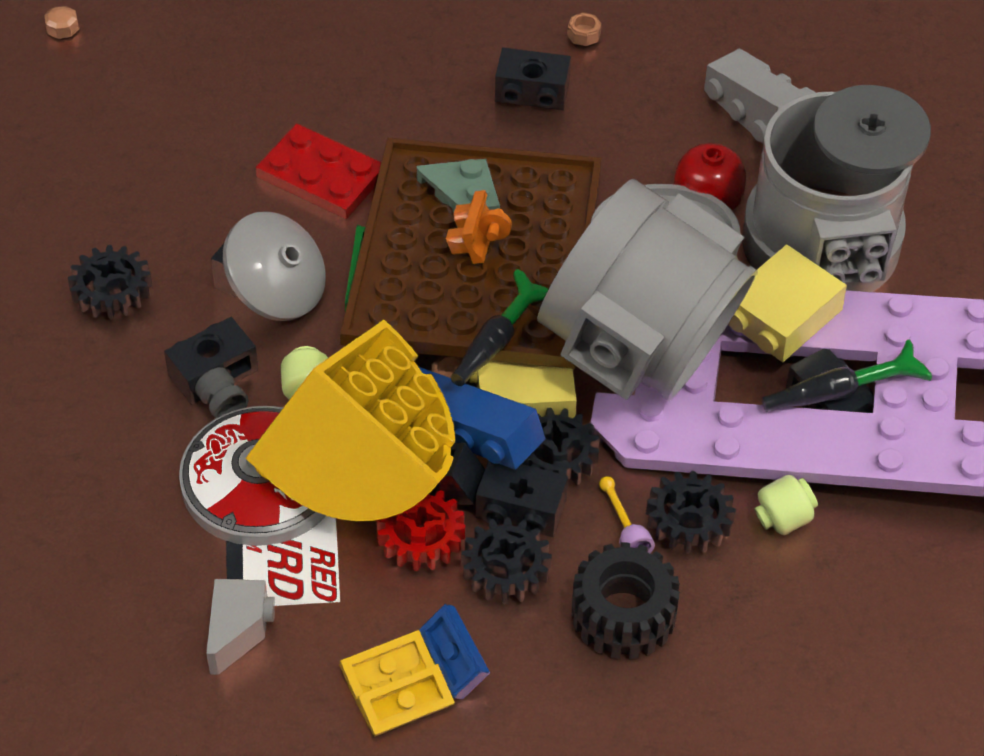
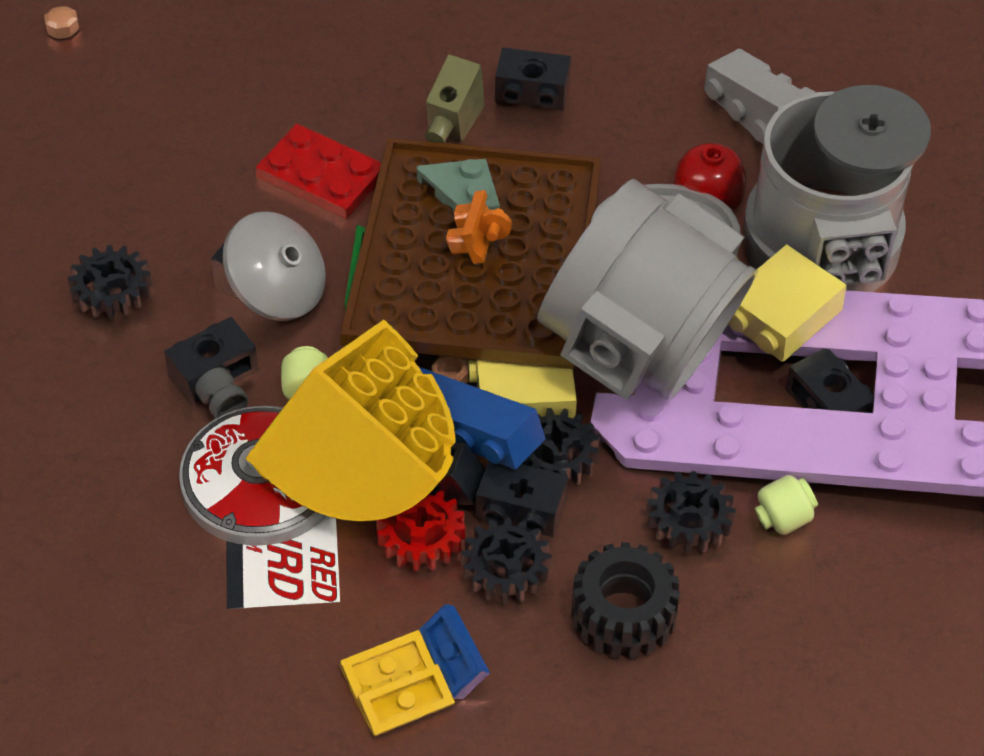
light grey slope [206,579,275,675] -> none
black piece [451,269,549,386] -> none
nougat tile [567,13,602,46] -> none
hinge [599,476,655,553] -> none
black piece [762,339,932,412] -> none
none -> olive torso [425,54,485,143]

